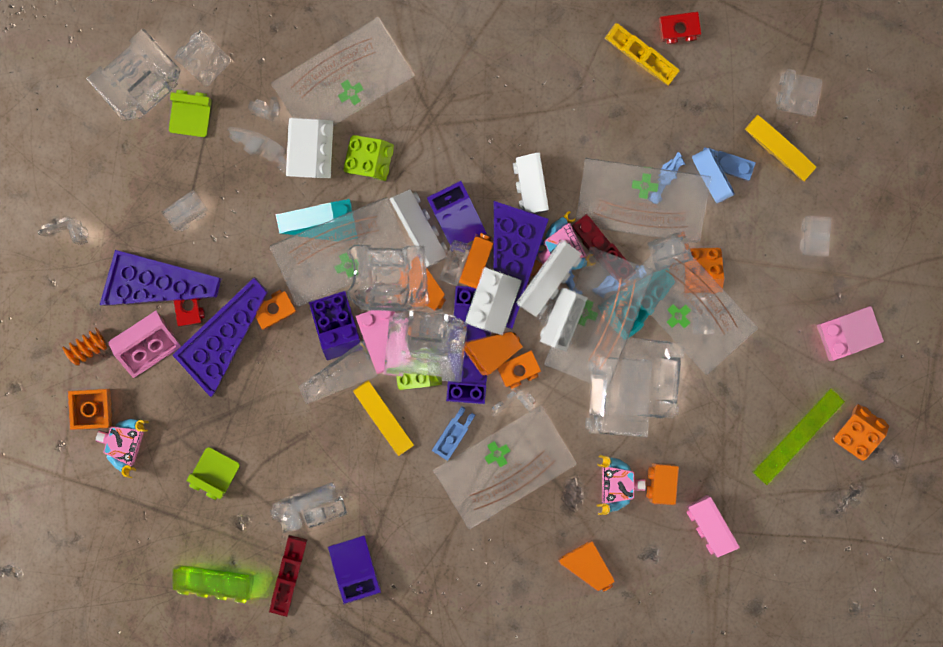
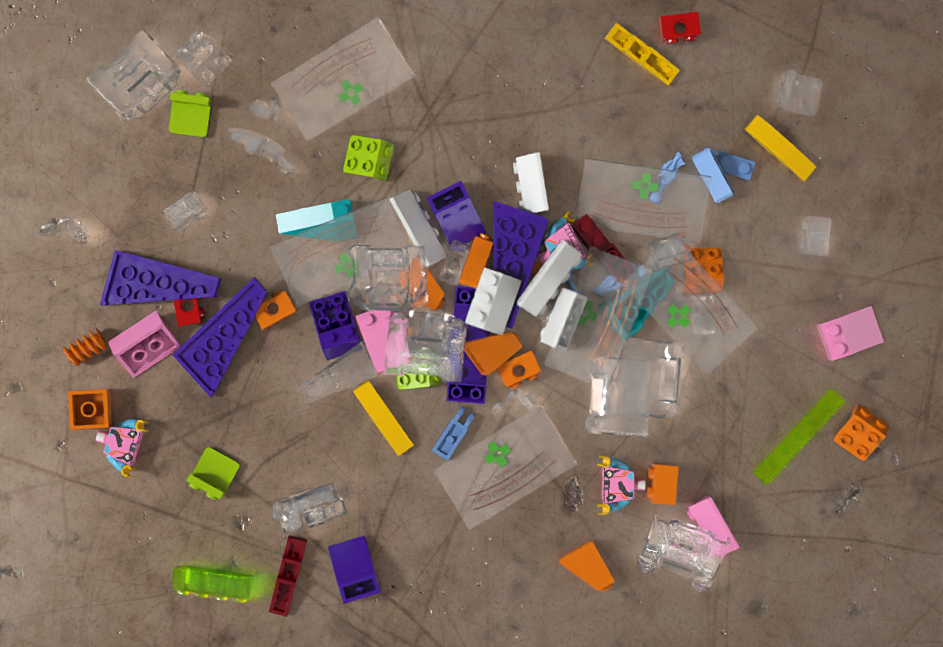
white slope [286,118,333,178] -> none
none -> clear piece [637,513,730,592]

